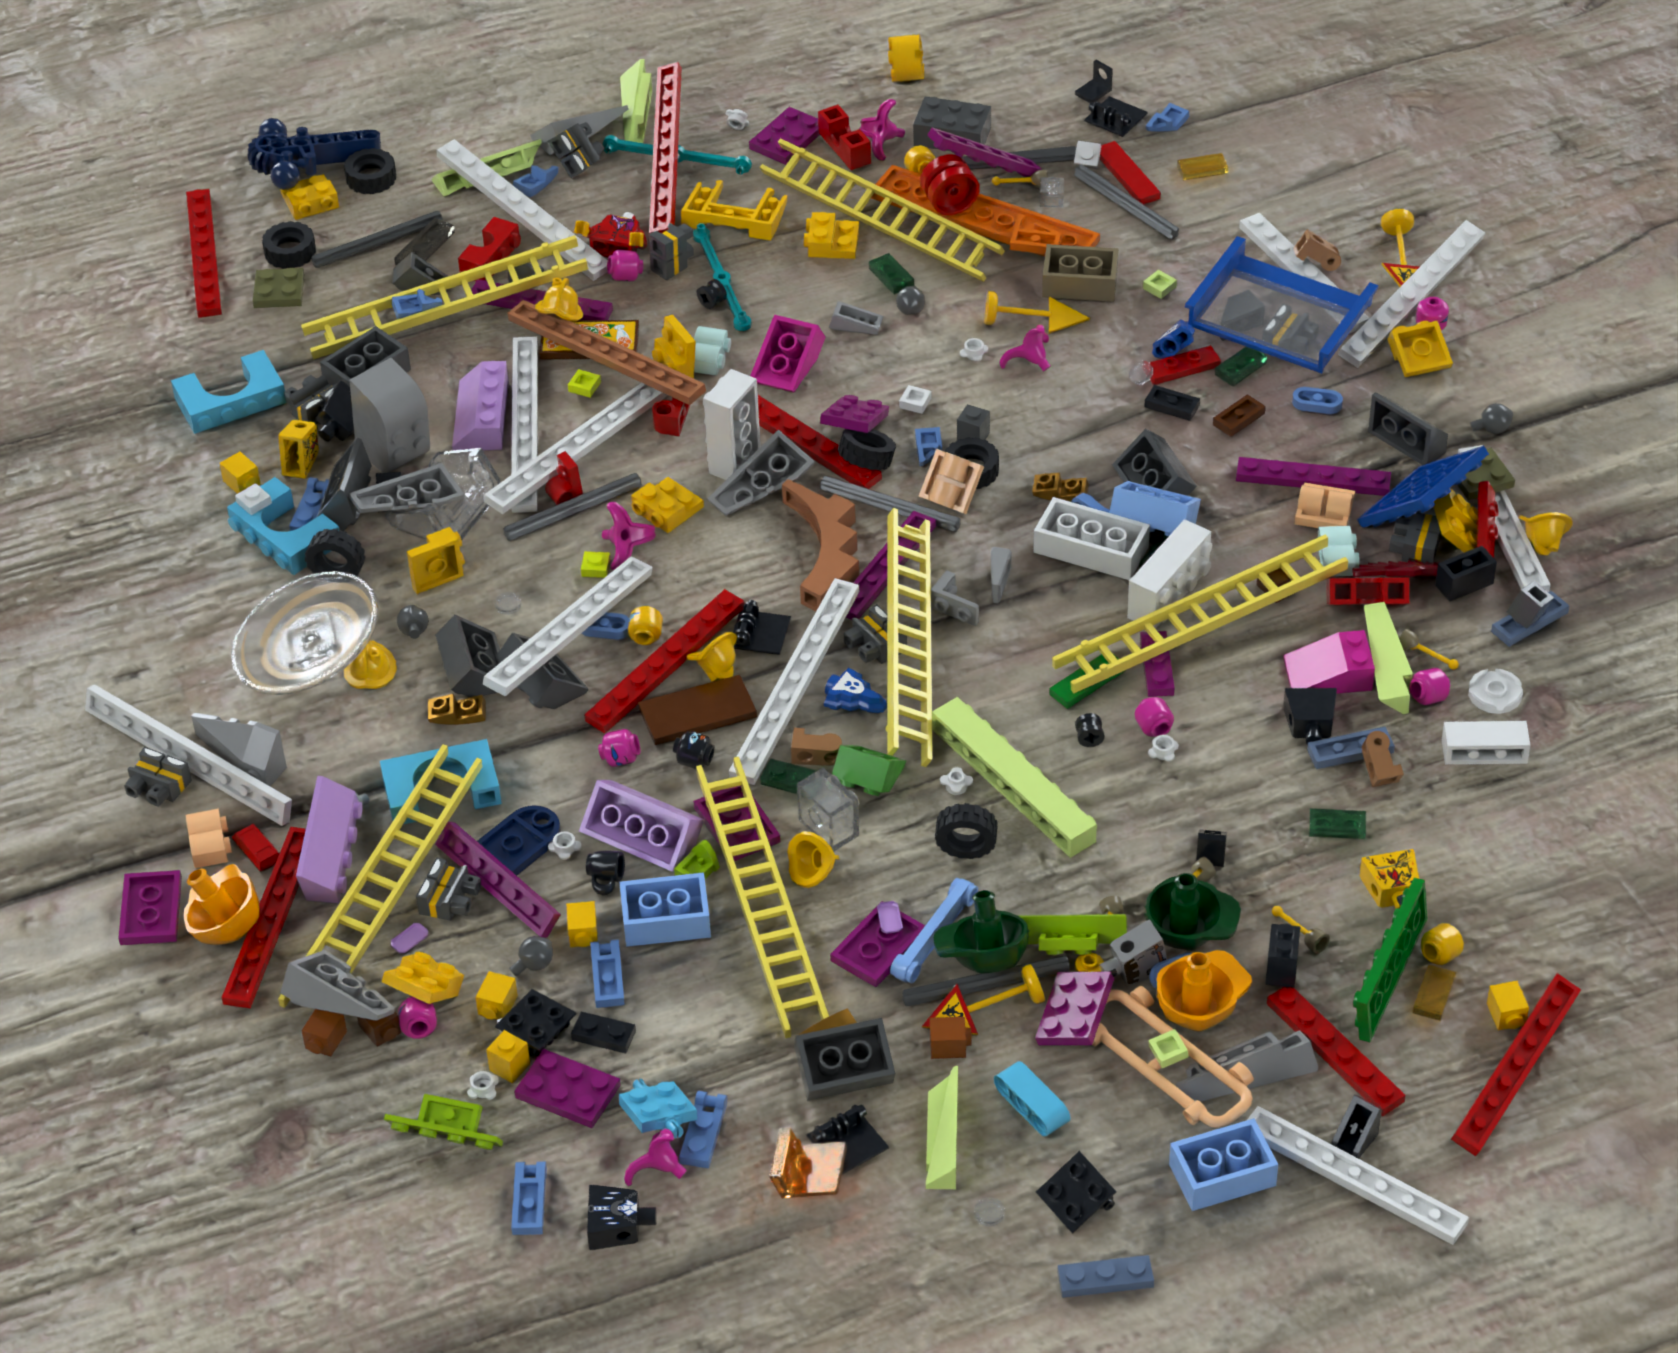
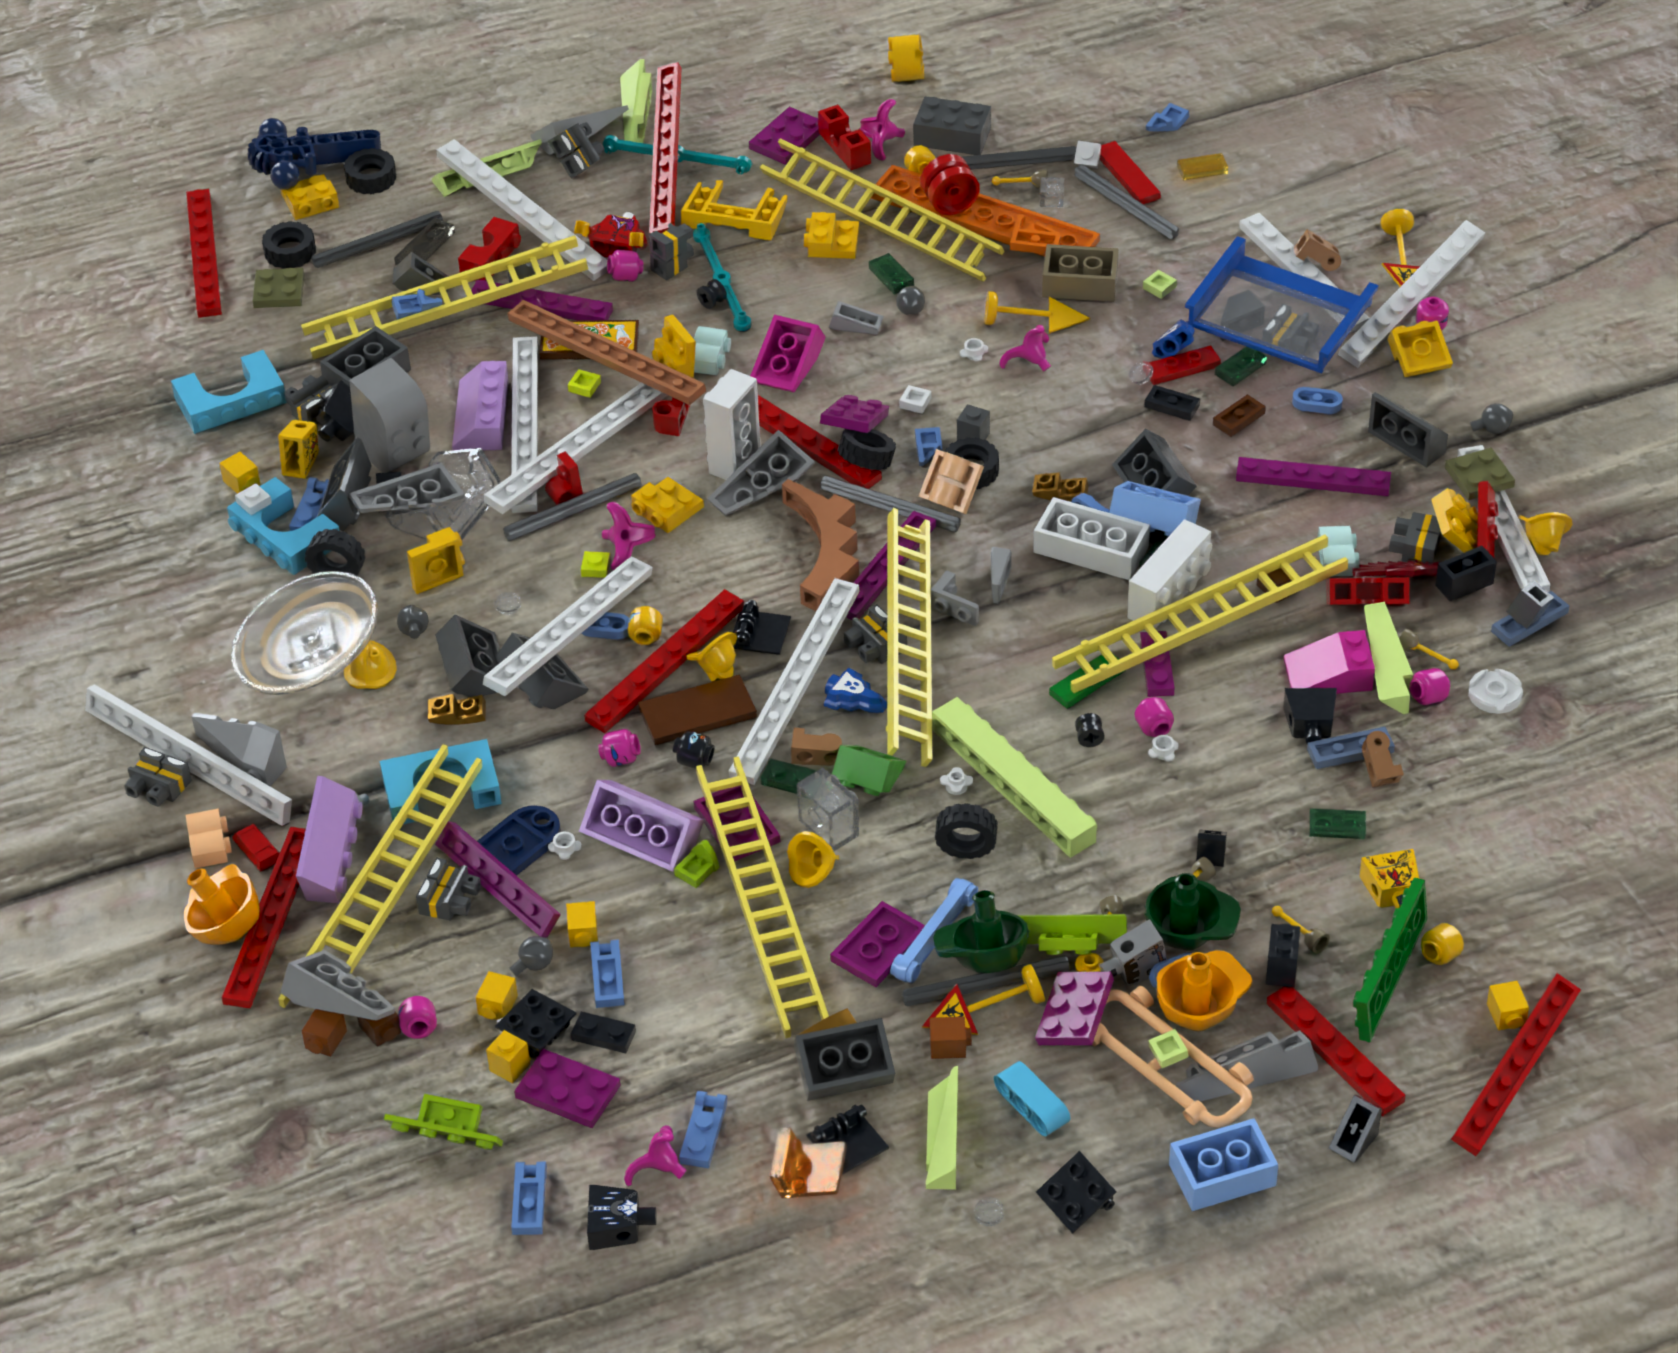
magenta plate [118,870,182,945] -> none
yellow plate [381,952,464,1004] -> none
lavender piece [391,923,428,953] -> none
white plate [467,1071,499,1100] -> none
medium blue slope [513,165,559,198] -> none
yellow helmet [535,278,583,321] -> none
black piece [586,850,625,896] -> none
light blue brick [619,873,711,947] -> none
medium azure plate [619,1079,697,1138] -> none
white plate [725,109,749,130] -> none
lavender piece [877,901,903,934] -> none
magenta plate [927,127,1042,177] -> none
sand blue plate [1057,1255,1154,1298] -> none
black bracket [1075,59,1113,103] -> none
black hinge [1084,96,1148,137] -> none
white plate [1247,1106,1469,1245] -> none
light nougat plate [1295,483,1355,528] -> none
blue plate [1357,445,1489,528] -> none
clear yellow tile [1413,964,1456,1021] -> none
white brick [1442,721,1530,765] -> none

